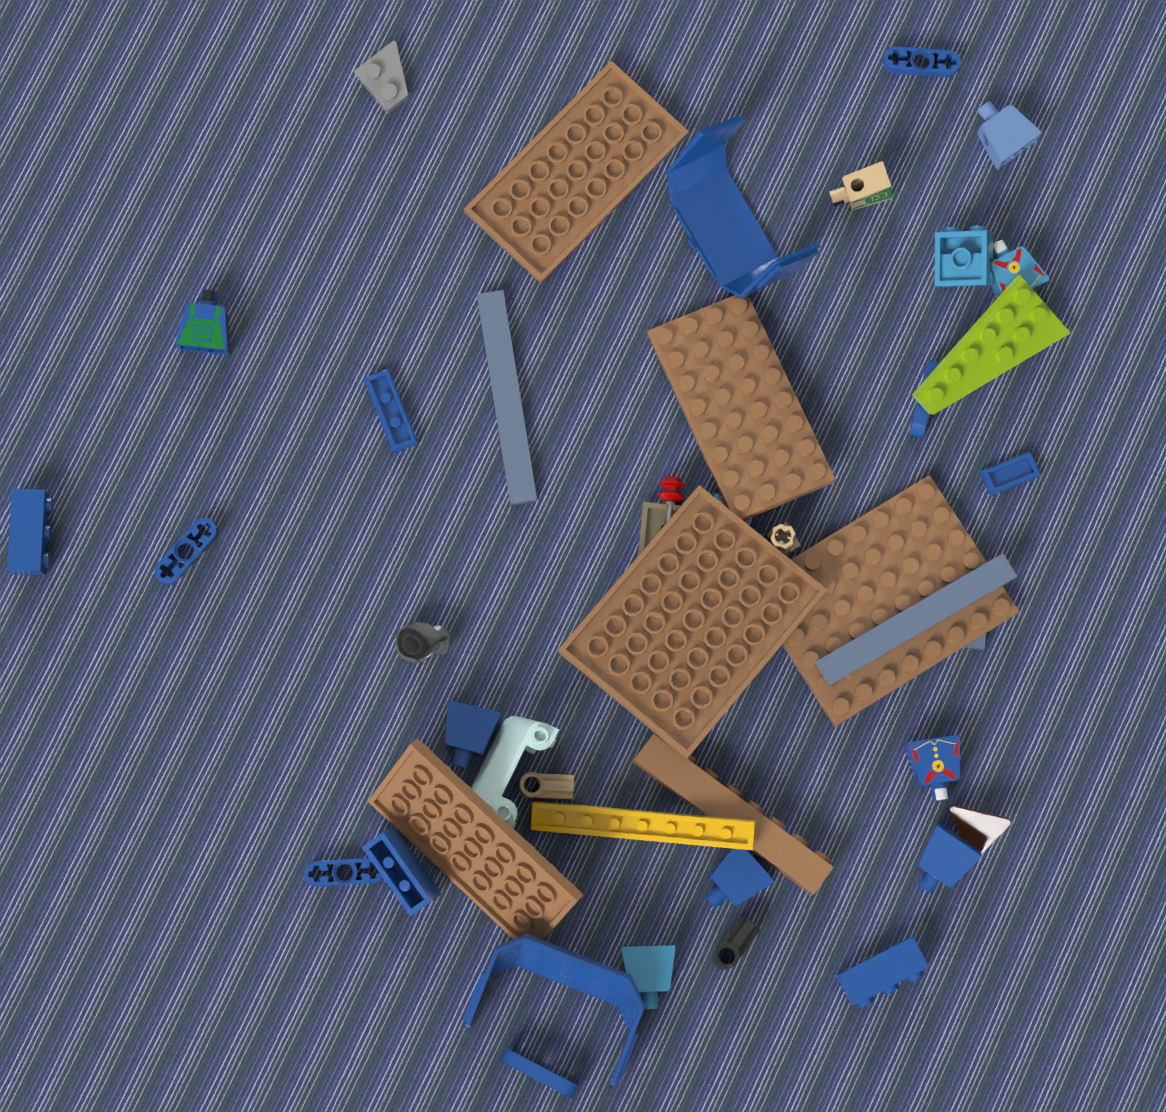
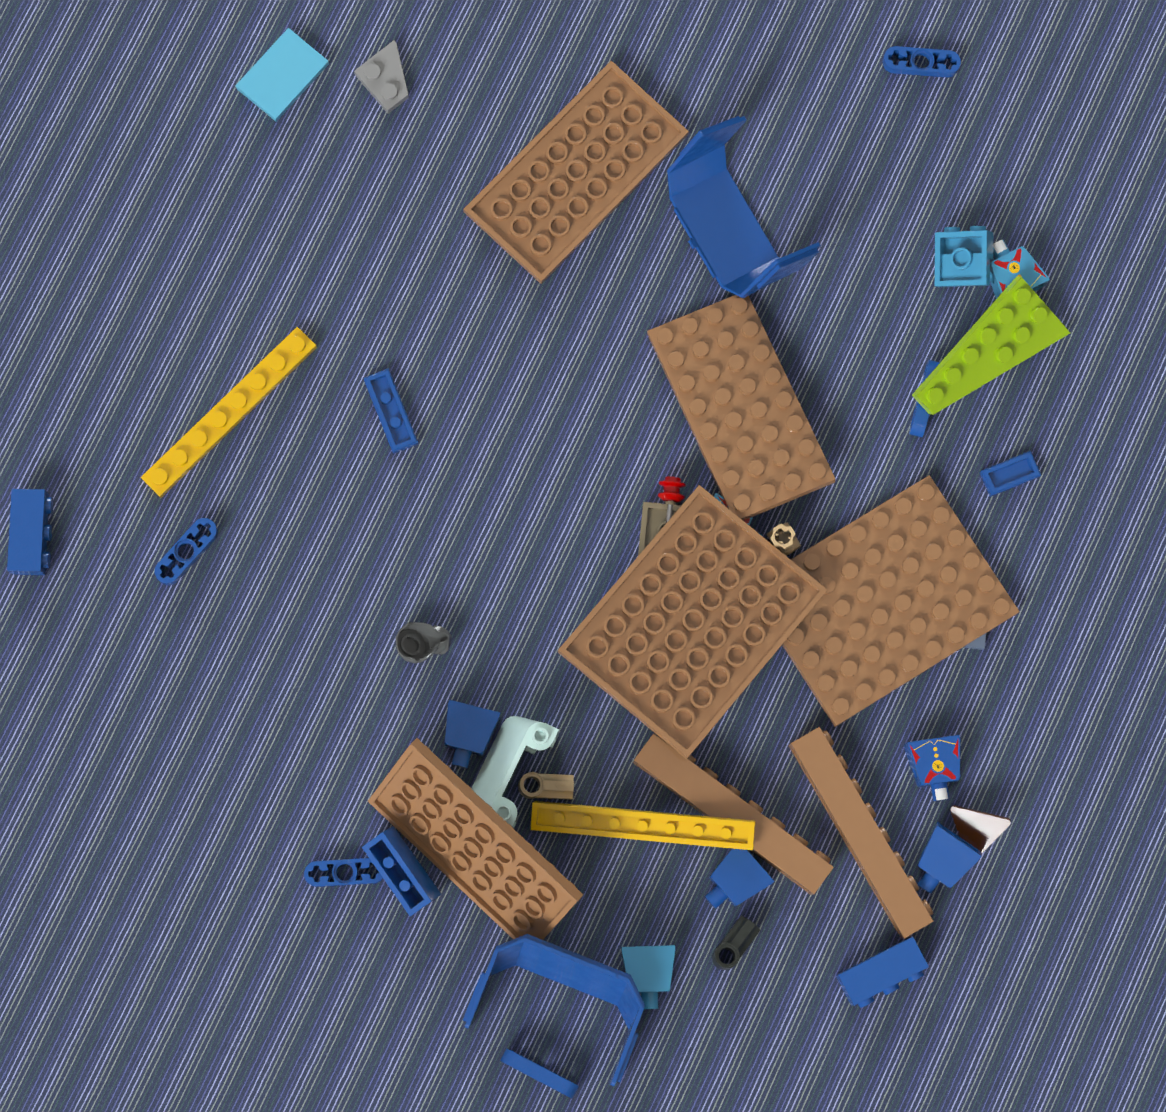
torso [175,290,230,355] -> none
sand blue tile [477,290,537,506] -> none
sand blue tile [815,553,1018,687] -> none
tan torso [829,161,893,210] -> none
medium blue torso [977,101,1042,170] -> none
none -> yellow plate [141,327,317,498]
none -> medium azure tile [235,28,329,122]
none -> medium nougat brick [788,727,934,939]

